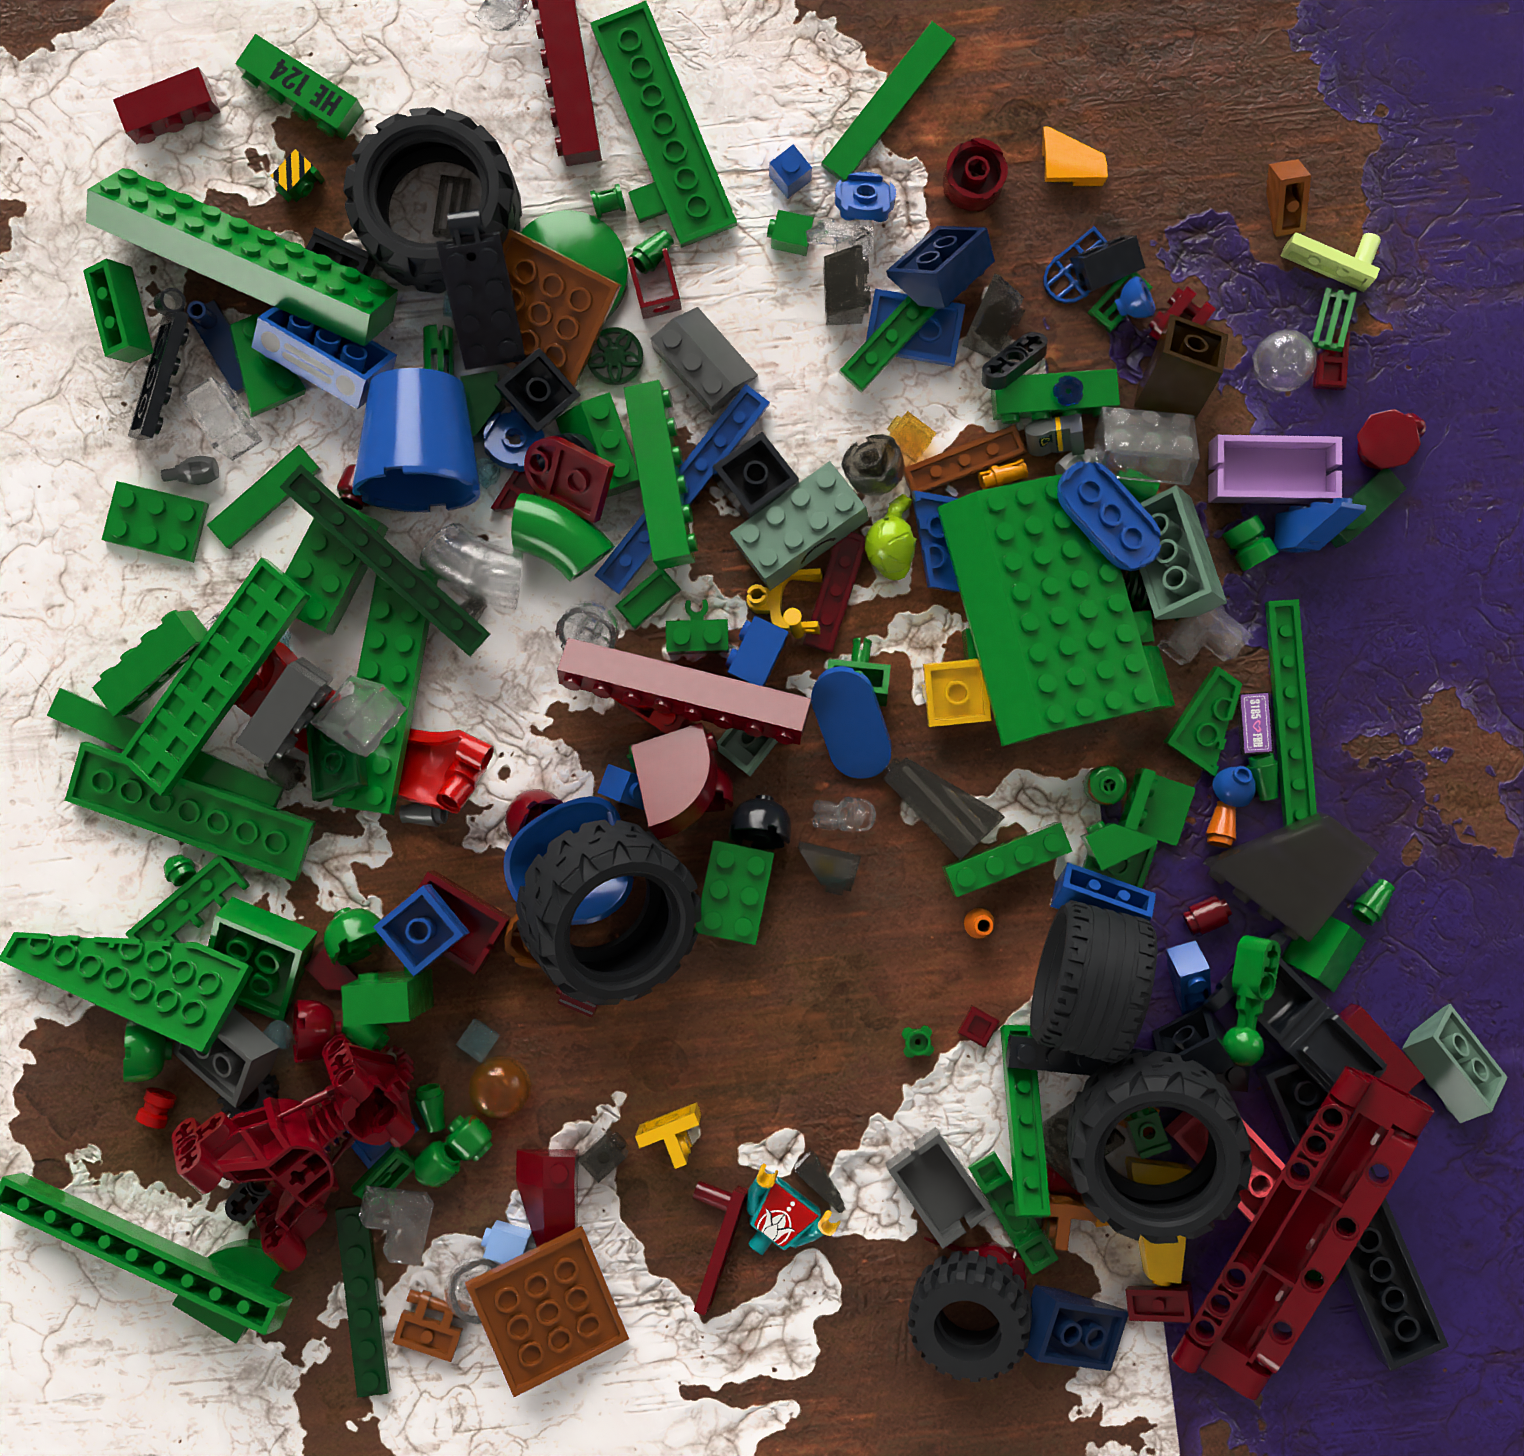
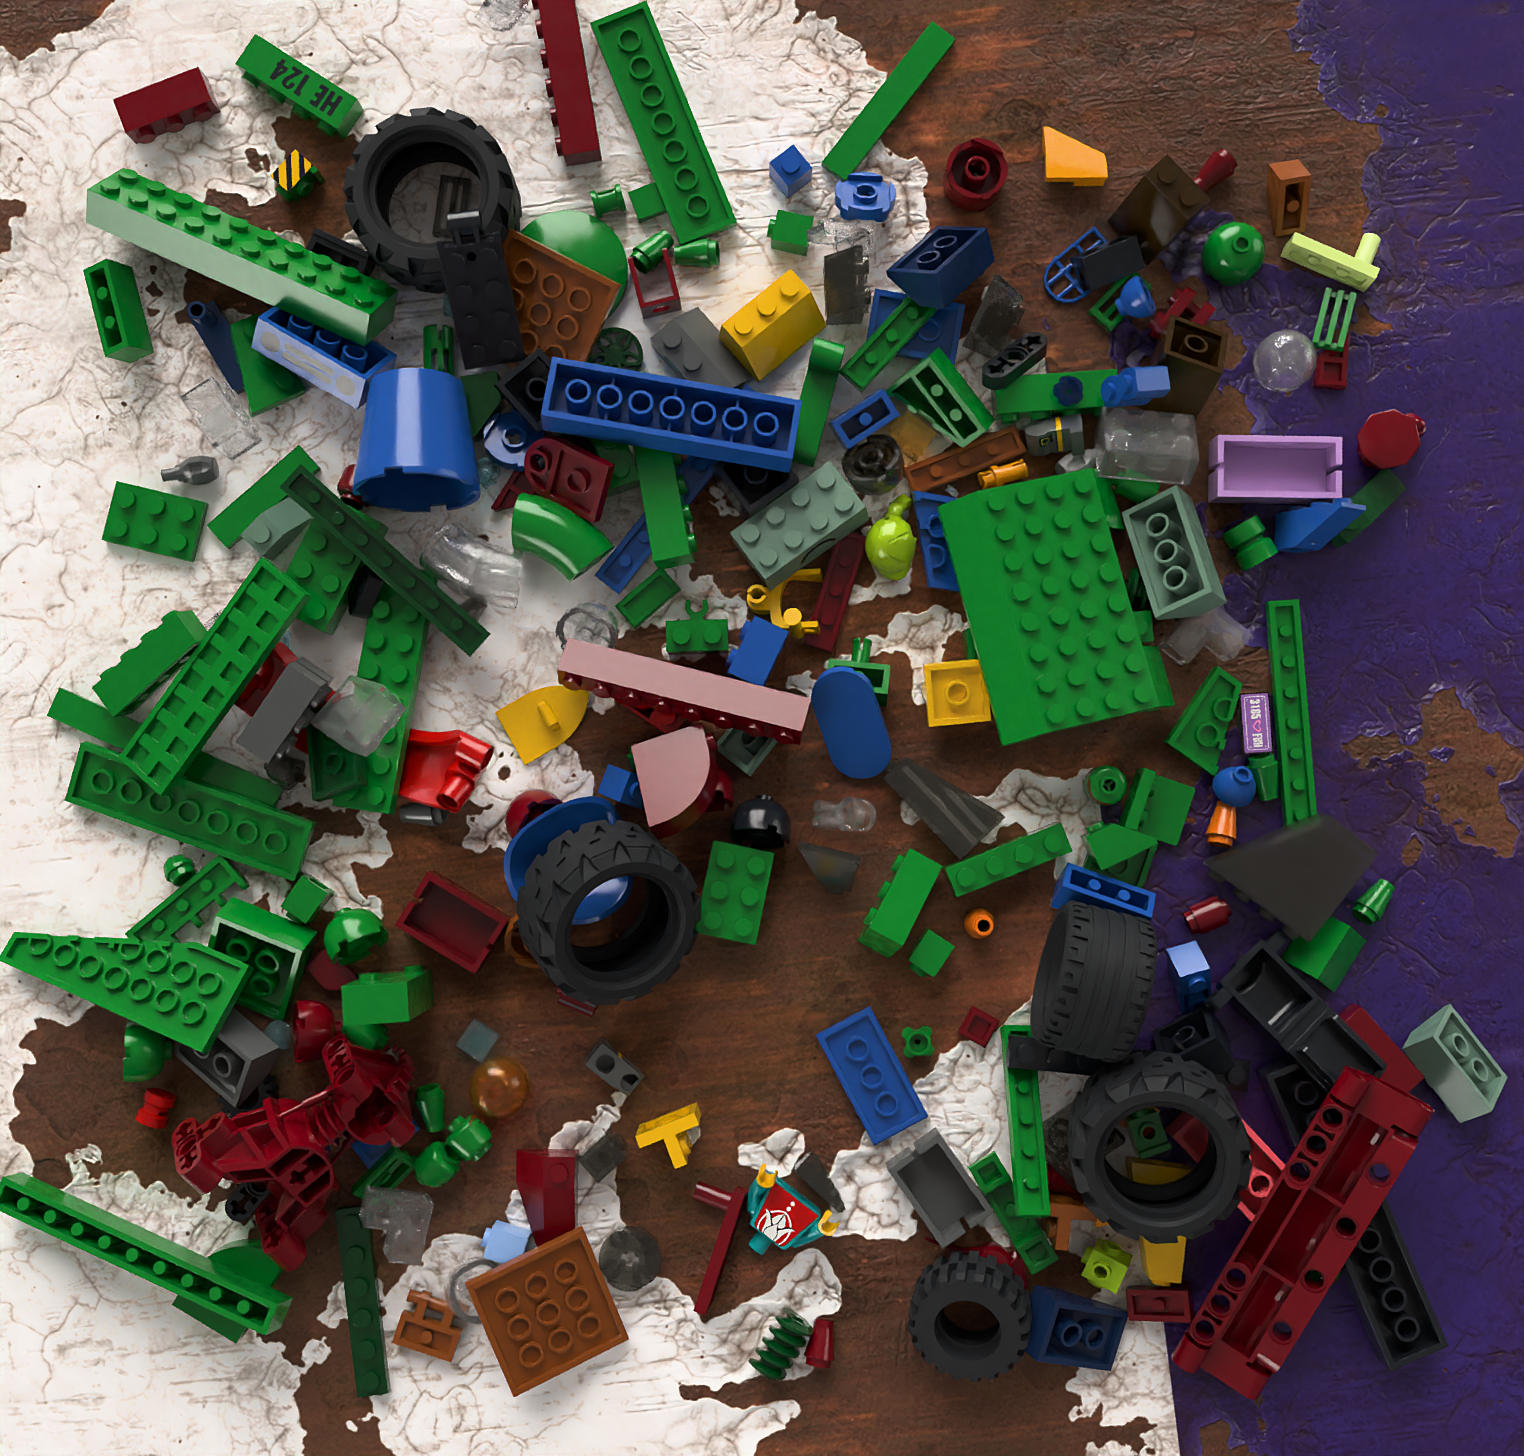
black hinge [128,288,189,440] -> none
blue brick [373,884,470,977] -> none
blue tile [1057,461,1161,571] -> none
green beam [1223,935,1281,1067] -> none
none -> sand green slope [240,497,314,561]
none -> green brick [281,874,335,925]
none -> black beam [348,564,383,619]
none -> yellow shield [495,686,590,765]
none -> blue brick [541,357,802,473]
none -> dark grey leg [585,1036,645,1096]
none -> clear smoke plate [598,1226,662,1292]
none -> green cone [674,237,720,269]
none -> yellow slope [719,269,827,383]
none -> dark green piece [748,1307,813,1381]
none -> green beam [792,337,845,467]
none -> dark red cone [804,1318,834,1368]
none -> blue tile [816,1006,929,1146]
none -> blue brick [828,389,900,449]
none -> green wedge [857,848,942,958]
none -> green wedge [885,347,995,448]
none -> green brick [906,927,955,978]
none -> lime brick [1080,1237,1133,1294]
none -> blue brick [1101,365,1171,408]
none -> dark brown slope [1107,154,1210,264]
none -> dark red cone [1193,148,1238,193]
none -> green cylinder [1201,221,1265,286]

